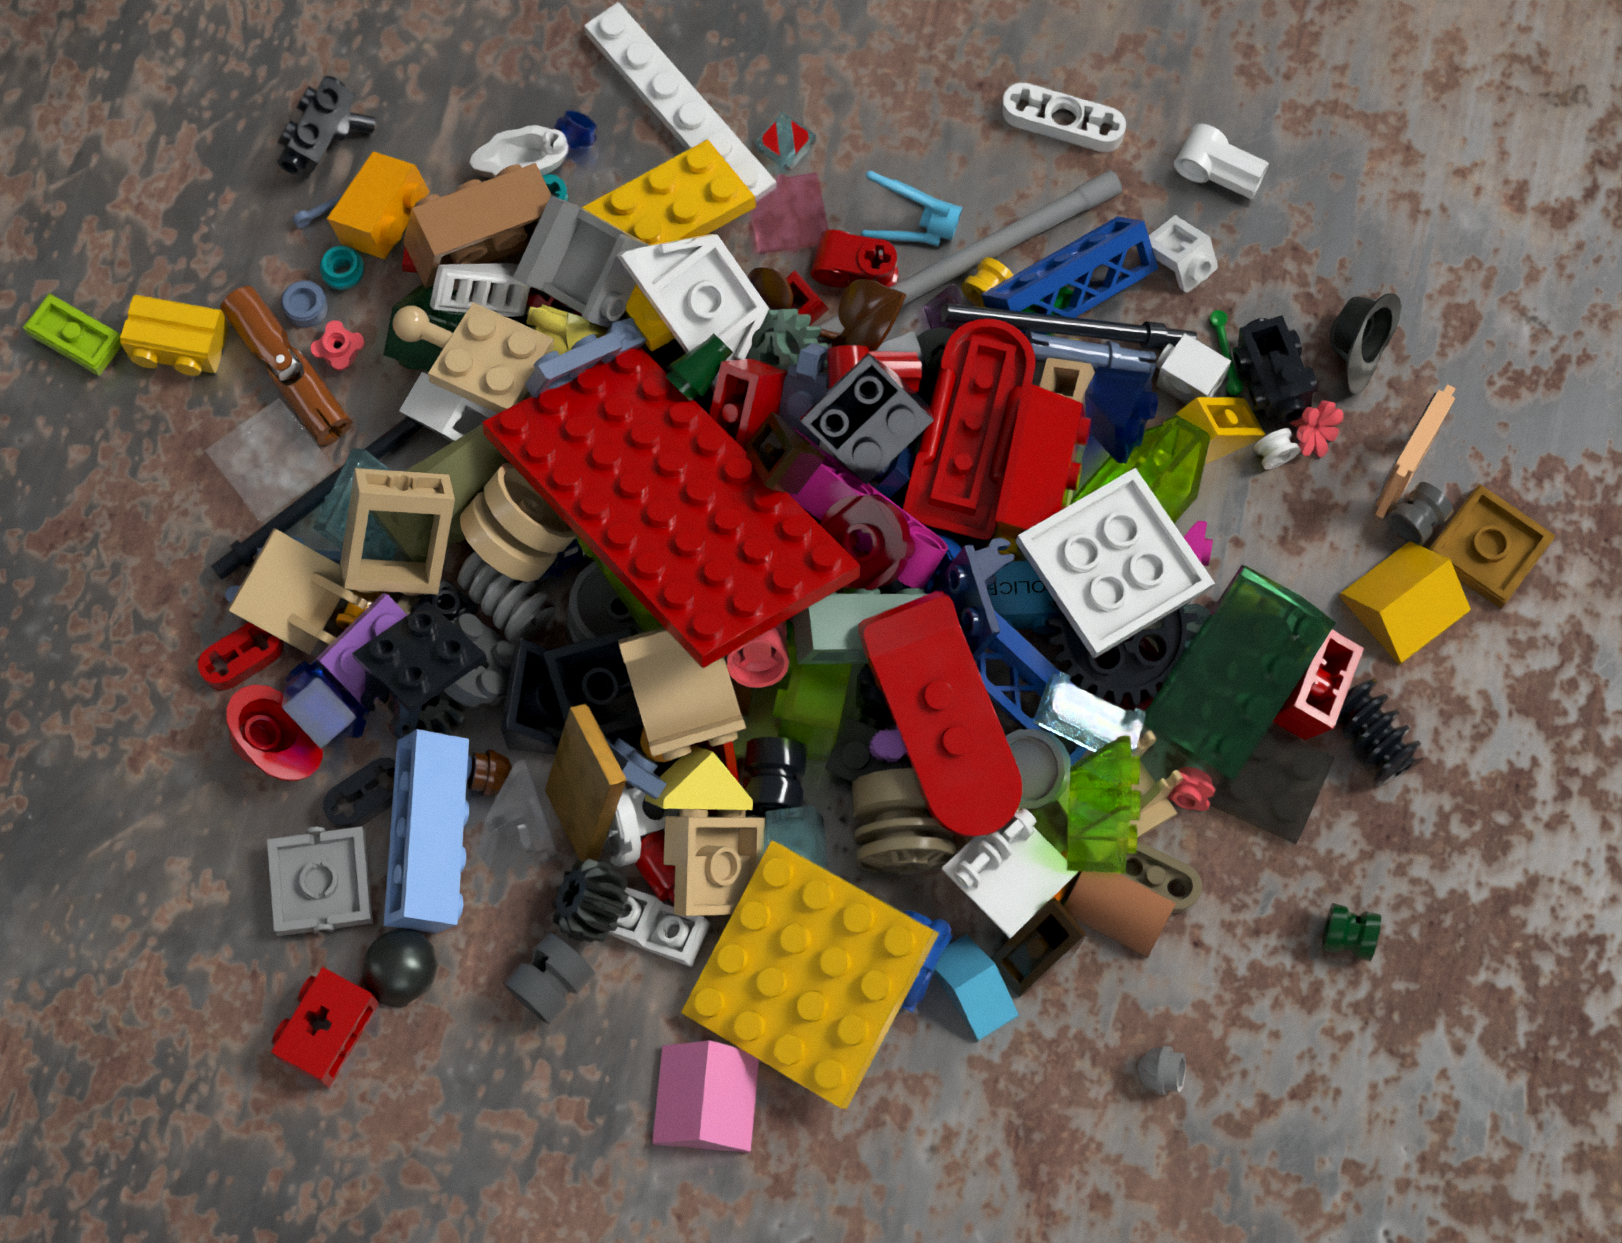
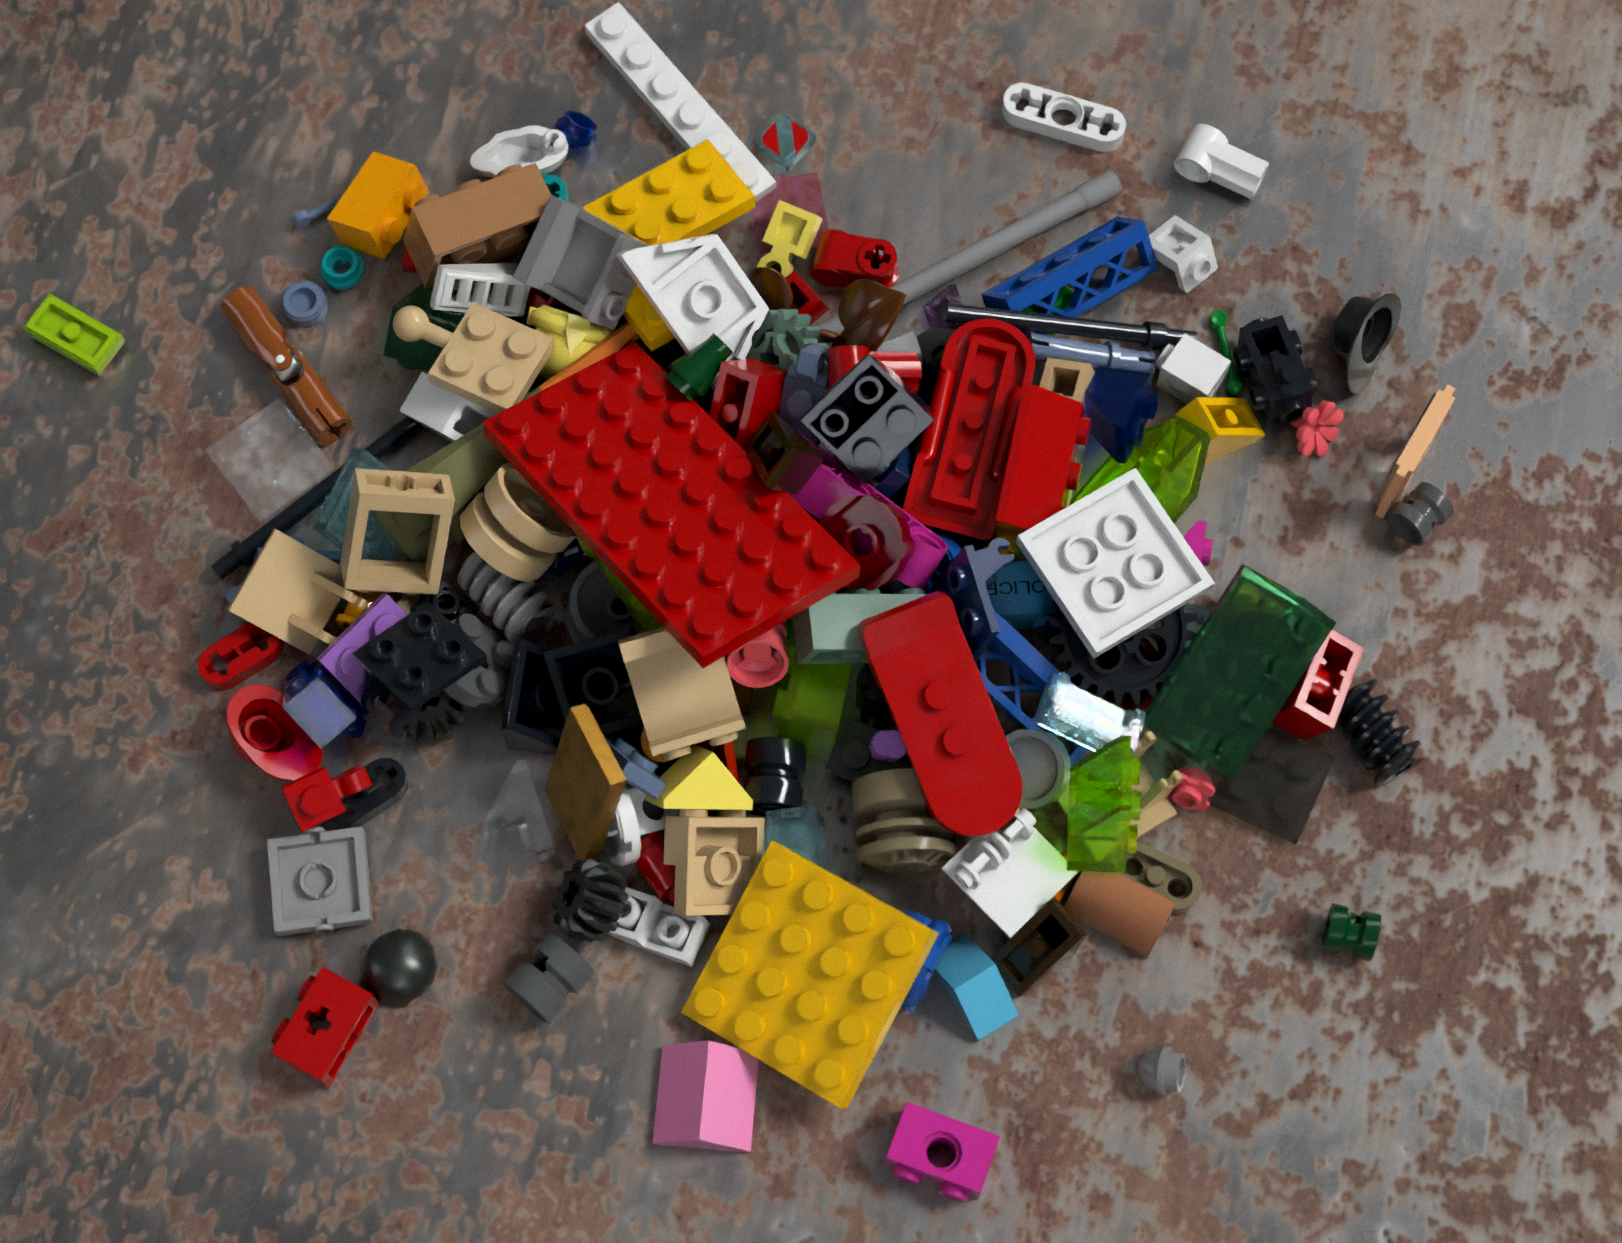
yellow brick [120,294,229,376] -> none
black brick [277,76,375,179] -> none
coral plate [311,320,365,371] -> none
light blue brick [384,729,472,934] -> none
reddish brown plate [467,749,514,797] -> none
sand blue hinge [525,318,646,398] -> none
medium azure plant [861,171,963,247] -> none
yellow wheel [961,257,1014,307] -> none
white bush [1253,428,1301,469] -> none
yellow slope [1339,541,1471,666] -> none
pearl gold tile [1429,483,1556,609] -> none
none -> red plate [279,765,372,832]
none -> light yellow plate [757,200,823,278]
none -> dark pink brick [885,1102,1000,1203]

